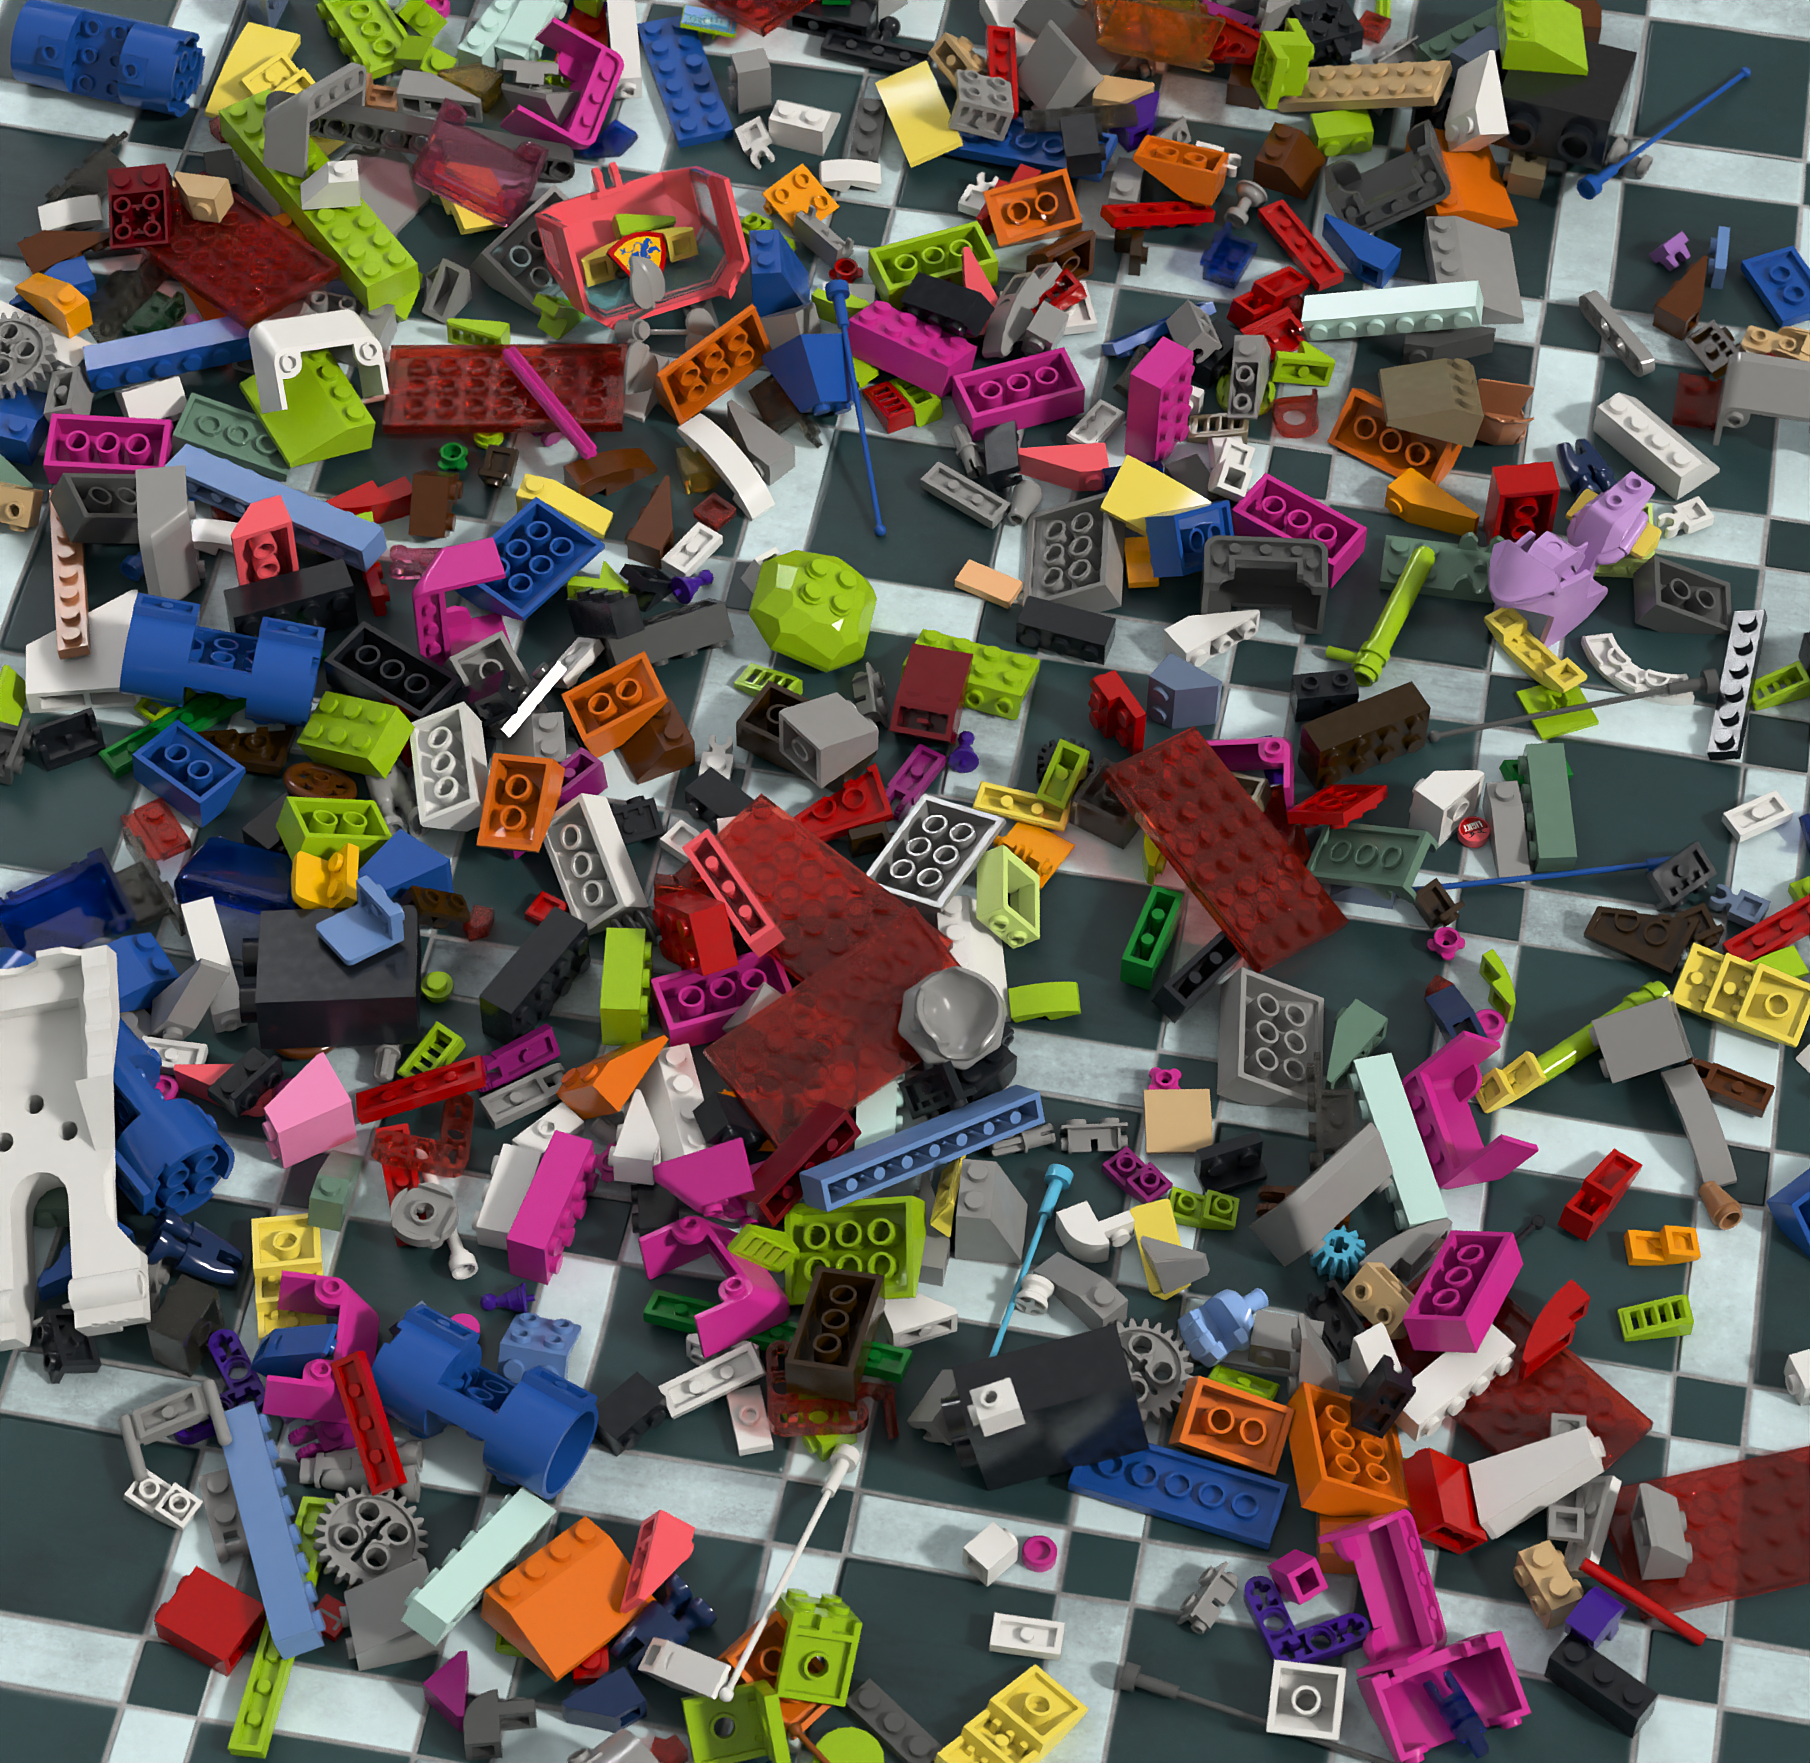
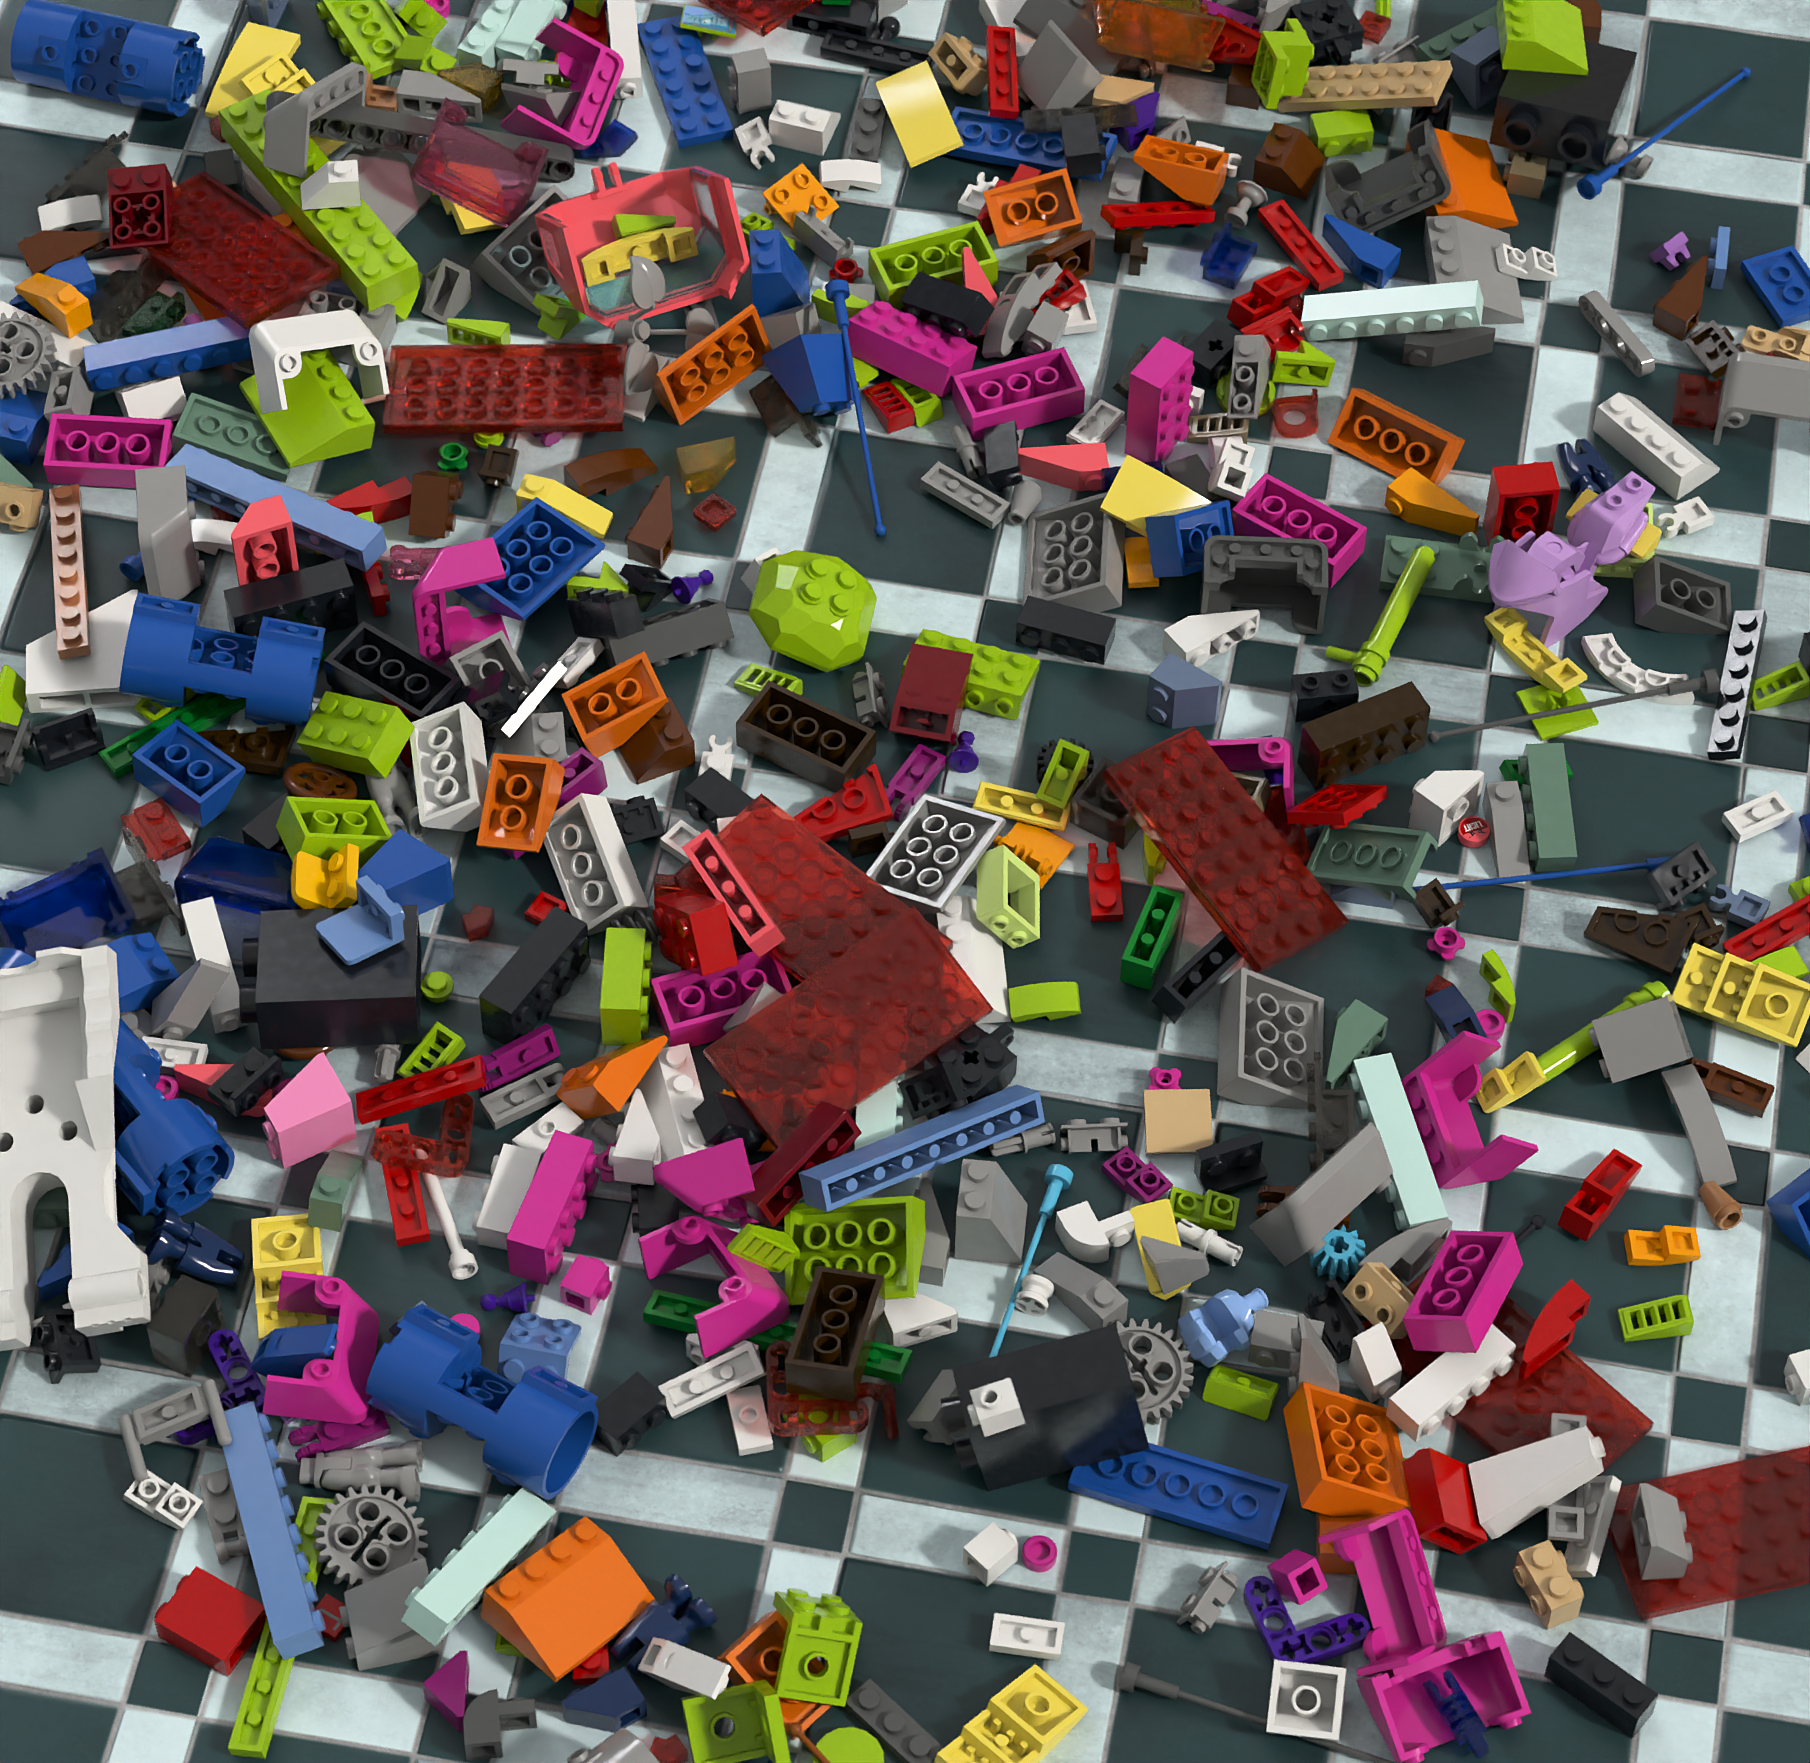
dark grey brick [50,473,139,543] -> none
tan slope [174,172,234,223] -> none
red plate [330,1351,408,1496] -> none
light grey plate [390,1182,459,1249] -> none
dark brown bracket [397,885,472,929] -> none
dark pink axle [502,346,597,460] -> none
shield [605,231,666,280] -> none
coral slope [620,1509,695,1614] -> none
white plate [661,522,723,577] -> none
white slope [676,413,775,521] -> none
white piece [719,1443,861,1702] -> none
light grey slope [727,399,795,486] -> none
light grey slope [779,692,879,789] -> none
light grey piece [898,966,1007,1070] -> none
light yellow slope [930,1155,966,1237] -> none
light grey bracket [948,69,1014,141] -> none
light nougat tile [955,559,1023,609] -> none
red plate [1088,670,1146,756] -> none
blue plate [1101,301,1216,359] -> none
light grey hinge [1165,300,1222,363] -> none
orange slope [1168,1376,1295,1476] -> none
black hinge [1350,1355,1416,1439] -> none
dark tan slope [1378,358,1484,448] -> none
white slope [1445,50,1509,152] -> none
nougat piece [1476,379,1534,445] -> none
dark purple brick [1564,1586,1627,1650] -> none
red bar [1578,1557,1707,1647] -> none
none -> dark pink brick [559,1254,612,1315]
none -> red hinge [1087,842,1123,922]
none -> white pin [1176,1218,1243,1266]
none -> white slope [1495,243,1558,281]

